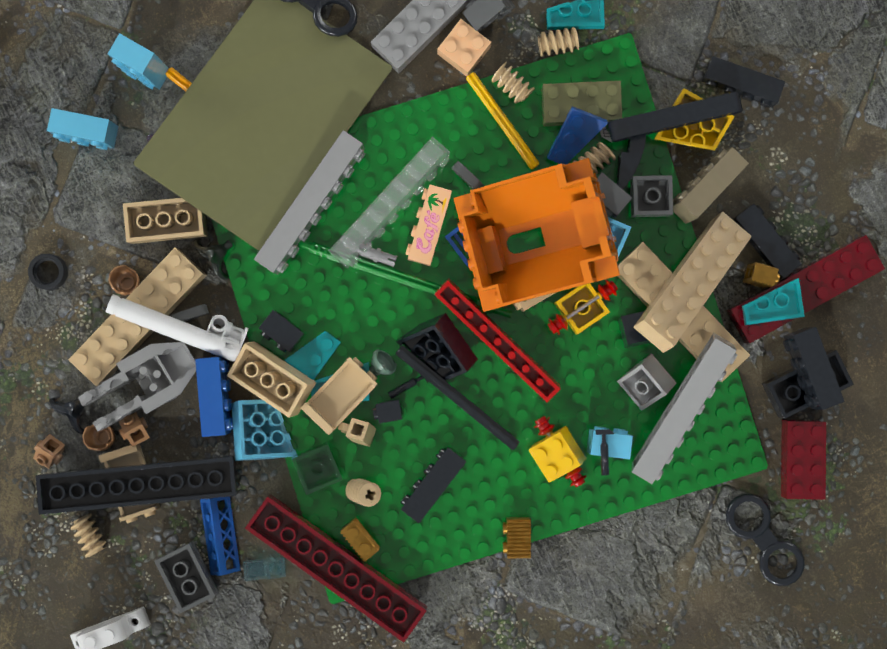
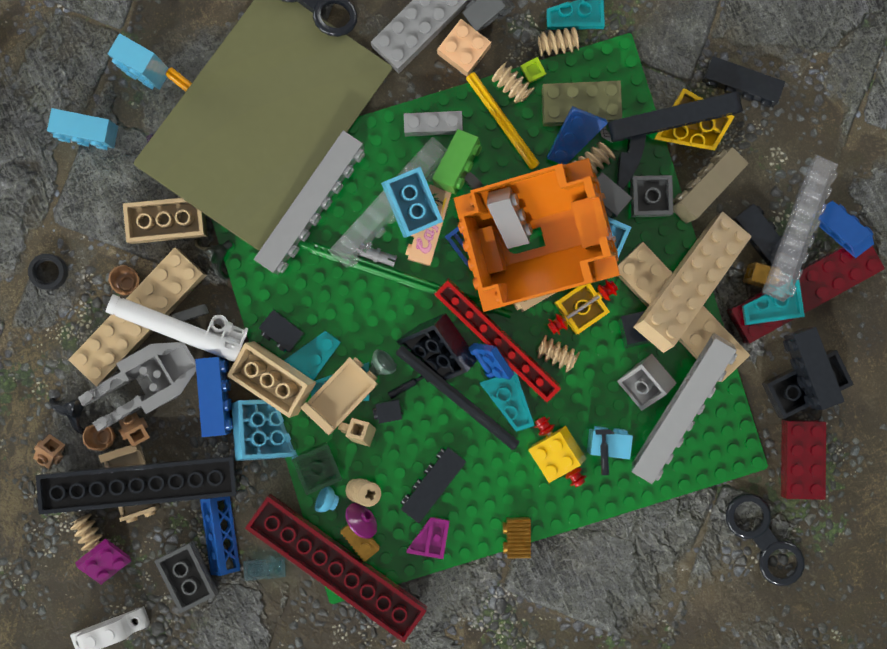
none -> magenta plate [75,539,131,585]
none -> medium azure piece [315,485,339,512]
none -> magenta dish [345,503,377,539]
none -> medium azure brick [381,167,443,237]
none -> light grey brick [404,111,463,137]
none -> magenta wing [407,517,450,559]
none -> bright green brick [432,129,482,195]
none -> blue plate [468,343,514,380]
none -> teal wing [480,371,535,432]
none -> light grey brick [487,187,532,249]
none -> lime plate [520,57,546,84]
none -> tan piece [537,335,580,372]
none -> clear brick [762,155,838,302]
none -> blue brick [814,200,874,258]

